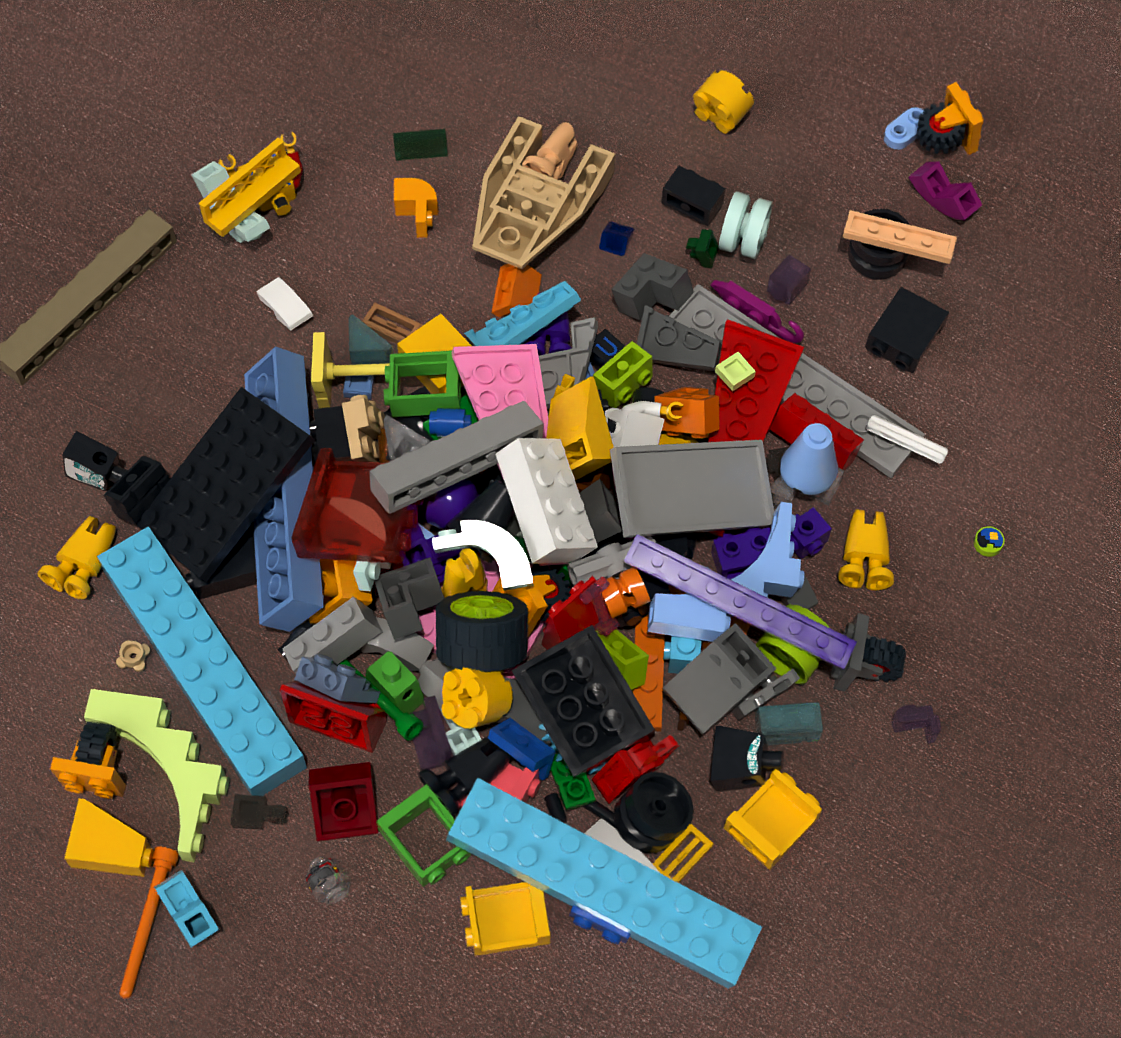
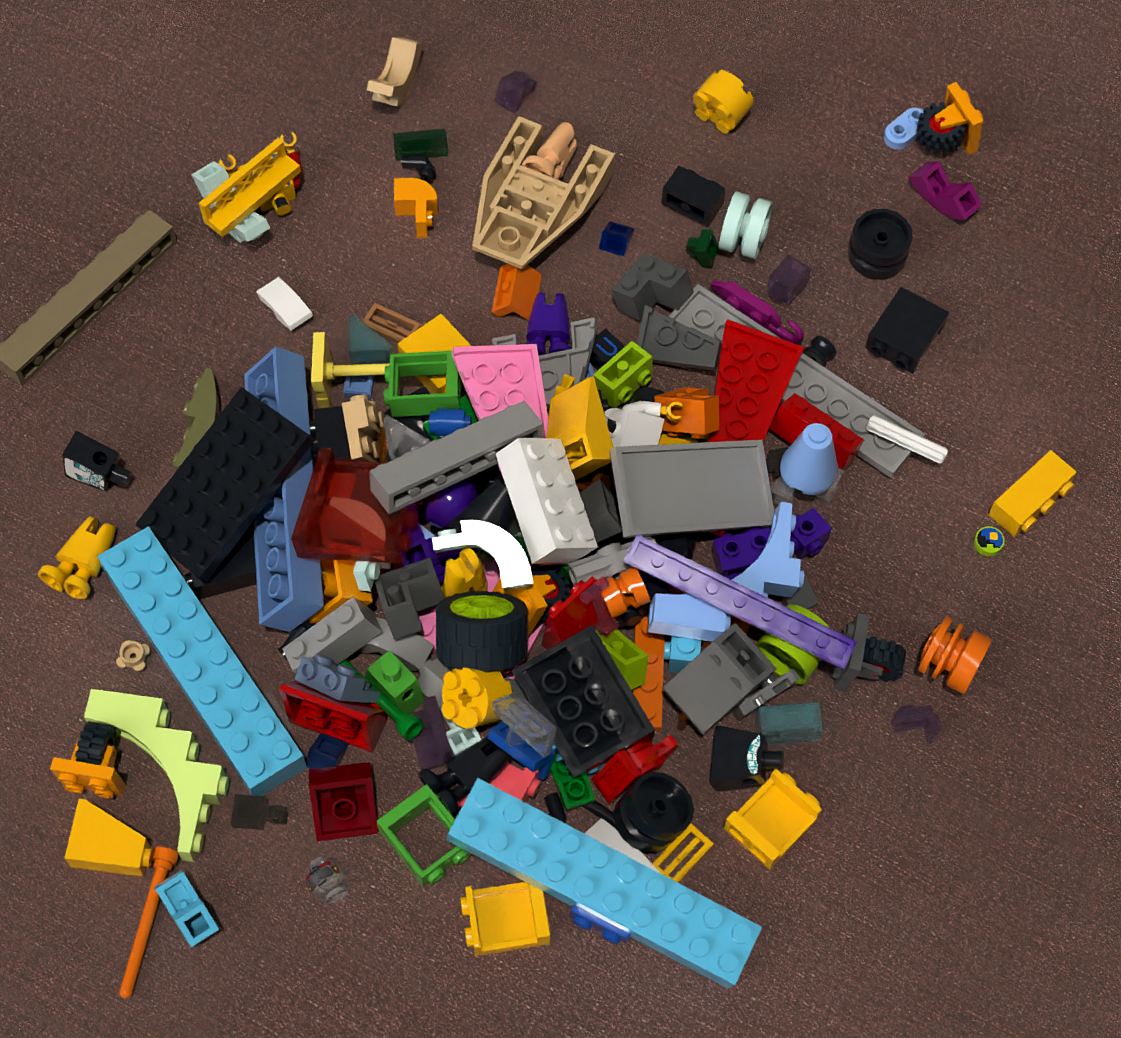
black brick [103,456,170,524] -> none
medium azure wing [464,281,581,346] -> none
yellowish green plate [715,352,756,391] -> none
yellow piece [838,509,894,590] -> none
light nougat tile [843,210,957,264] -> none
none -> olive slope [172,368,220,471]
none -> dark blue slope [306,733,349,769]
none -> tan arch [367,37,423,106]
none -> black arm [401,155,436,183]
none -> clear panel [492,692,557,757]
none -> clear purple bracket [494,71,537,112]
none -> black wheel [803,336,836,367]
none -> orange wheel [918,616,993,695]
none -> yellow brick [988,450,1077,537]

